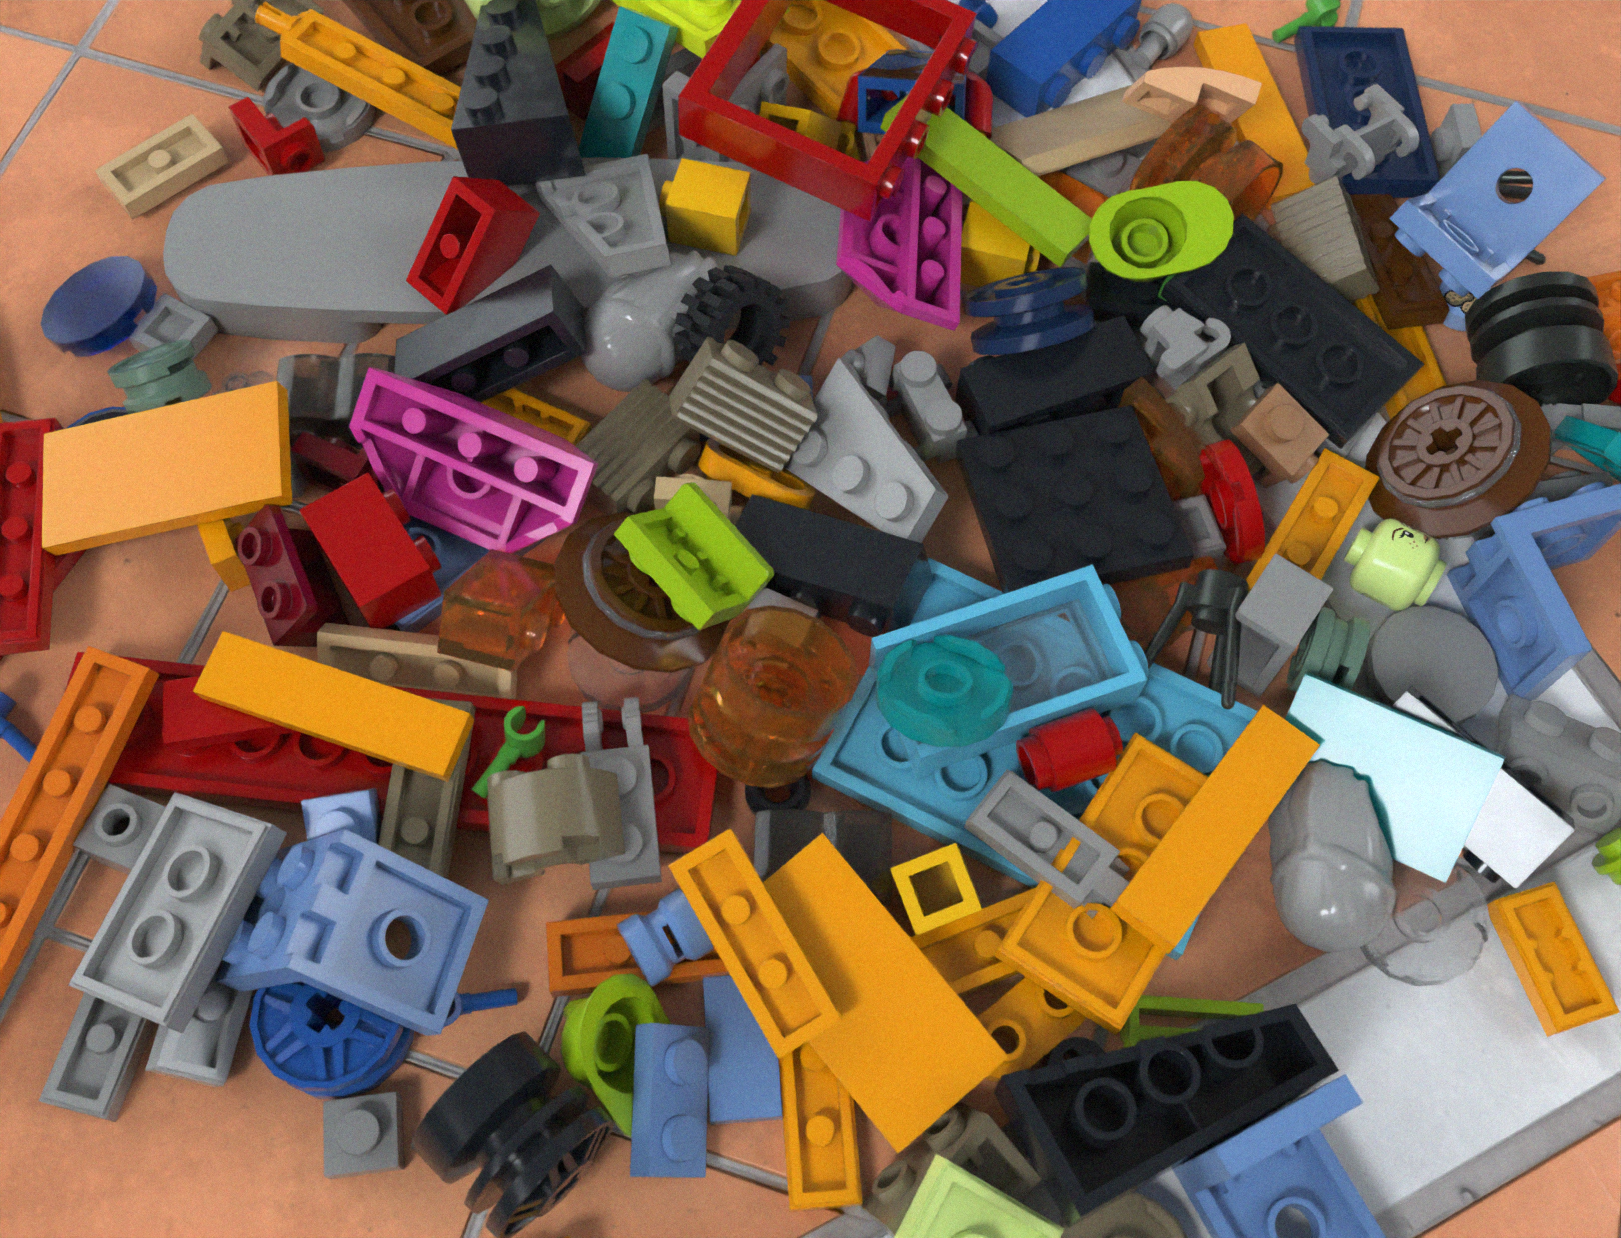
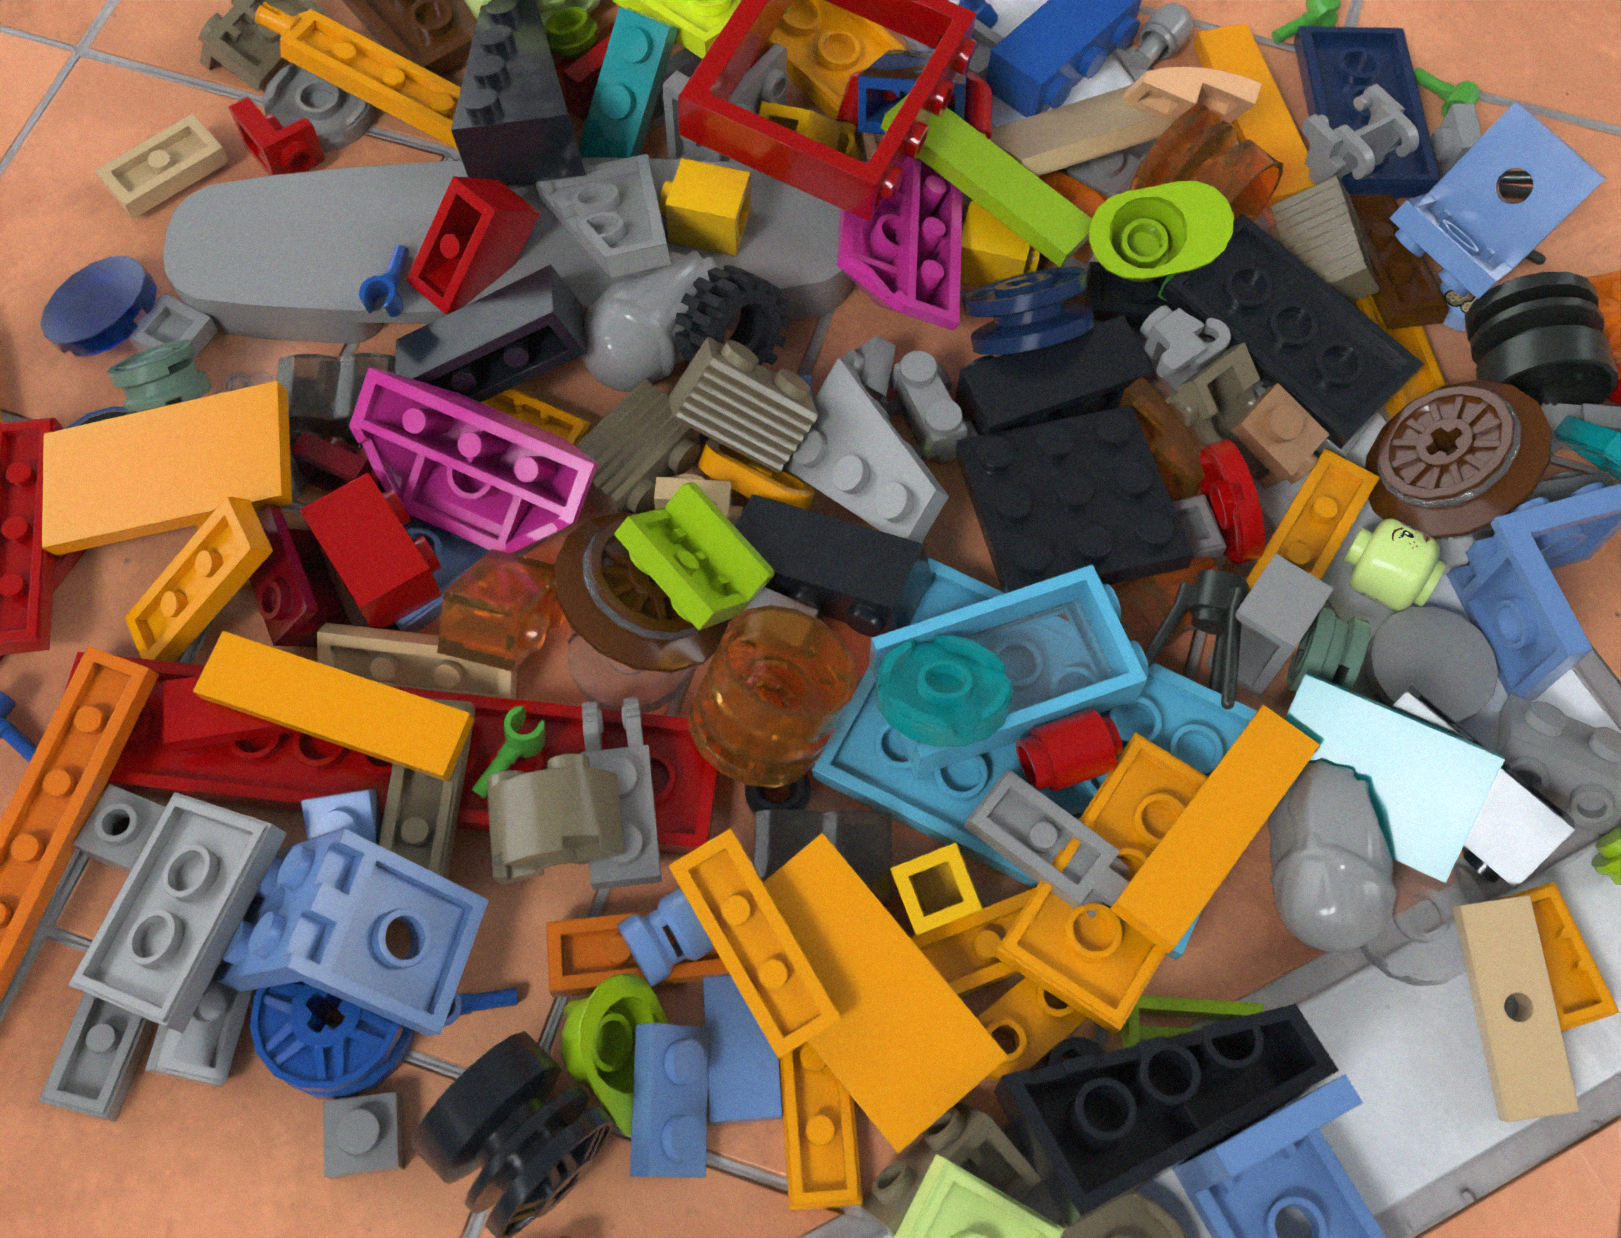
none -> light orange plate [124,496,273,662]
none -> blue hand [359,245,410,317]
none -> lime plate [546,7,599,58]
none -> bright green hand [1414,67,1480,118]
none -> tan tile [1452,895,1580,1122]

